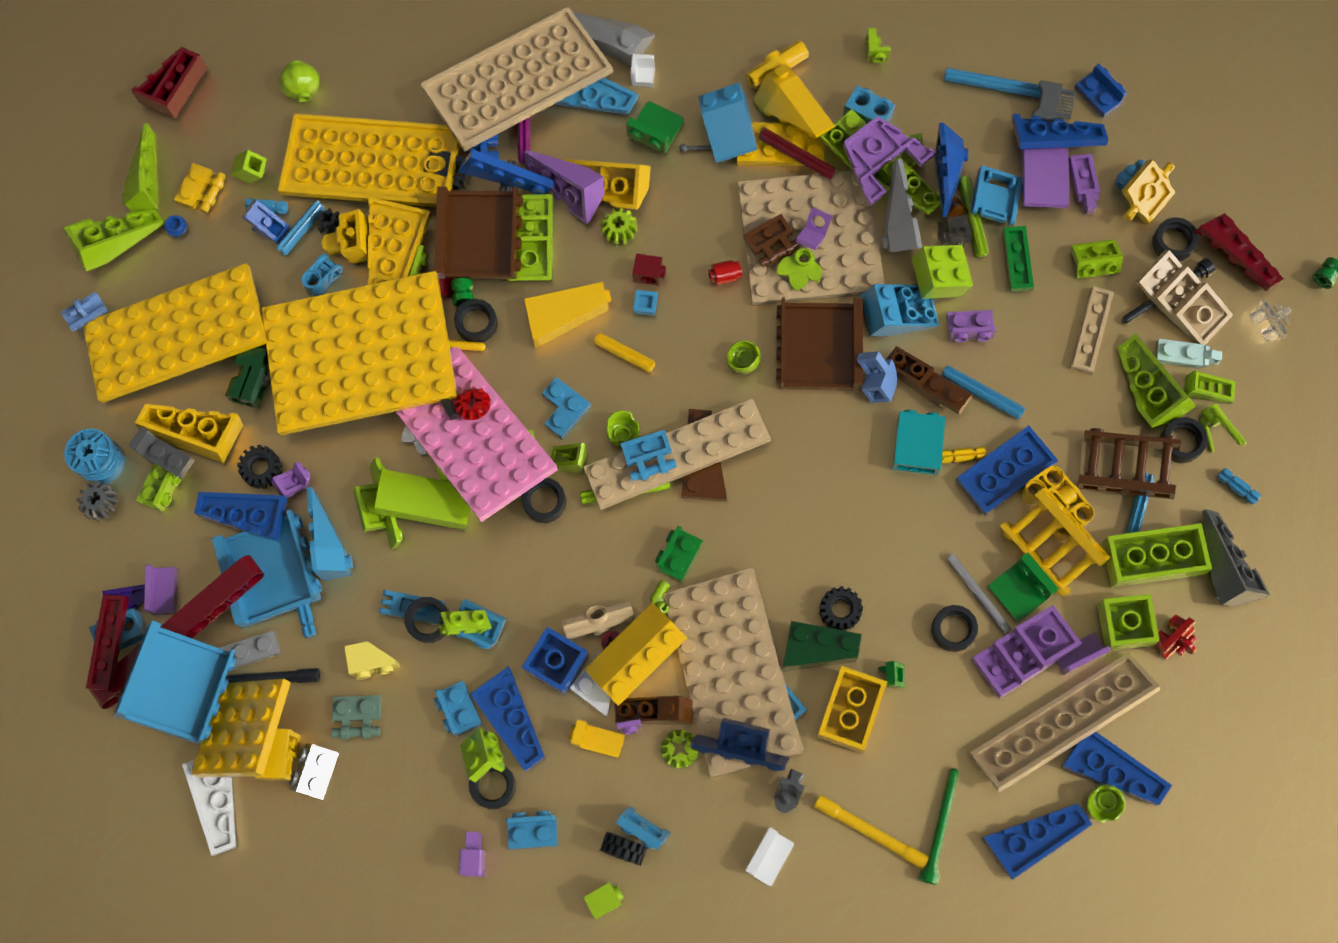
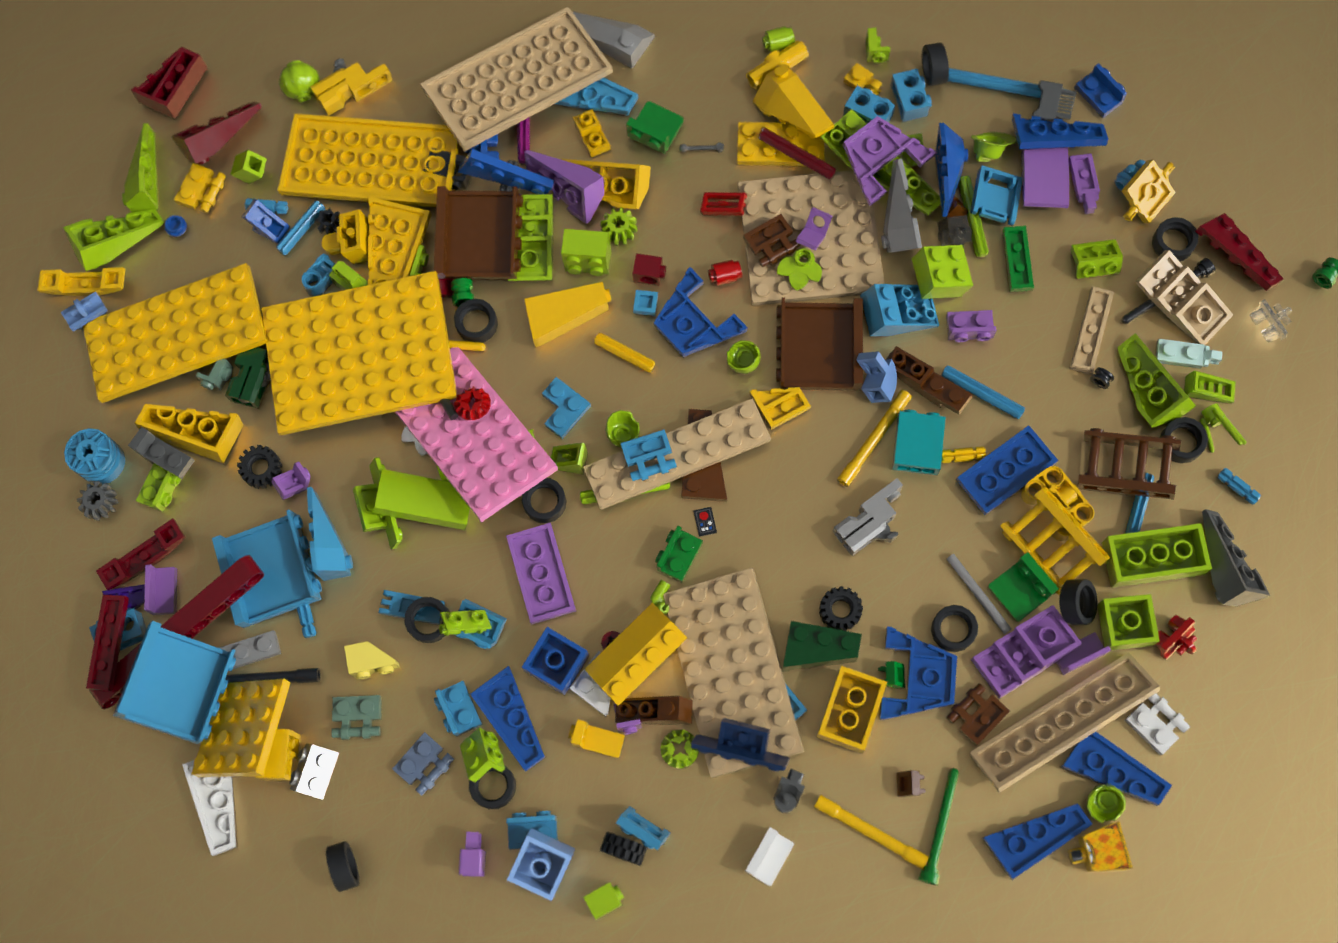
blue wing [194,492,287,542] -> none
tan piece [562,601,635,640] -> none
white panel [631,54,655,87] -> none
dark azure slope [698,83,758,163] -> none
none -> yellow slope [38,267,125,296]
none -> dark red slope [96,518,186,590]
none -> dark red wedge [172,102,262,165]
none -> sand green bracket [196,359,233,390]
none -> yellow plate [310,58,393,116]
none -> black tyre [326,841,359,892]
none -> lime piece [329,261,368,290]
none -> sand blue plate [392,732,454,796]
none -> medium lavender plate [506,522,576,625]
none -> light blue brick [507,828,575,901]
none -> lime brick [561,229,611,276]
none -> yellow slope [573,109,611,158]
none -> blue wing [654,267,748,357]
none -> black sticker [693,507,717,537]
none -> red tile [700,192,747,216]
none -> yellow wing [749,387,811,430]
none -> lime brick [762,26,795,53]
none -> light grey plate [833,478,903,556]
none -> yellow piece [837,390,912,487]
none -> yellow plate [844,63,882,96]
none -> blue wing [880,627,957,720]
none -> dark azure brick [891,68,932,122]
none -> reddish brown tile [897,770,926,797]
none -> black tyre [922,43,949,86]
none -> reddish brown plate [946,683,1010,746]
none -> lime piece [971,132,1017,162]
none -> black tyre [1059,579,1098,625]
none -> torso [1068,821,1133,872]
none -> black bush [1090,367,1114,389]
none -> white plate [1125,694,1190,756]

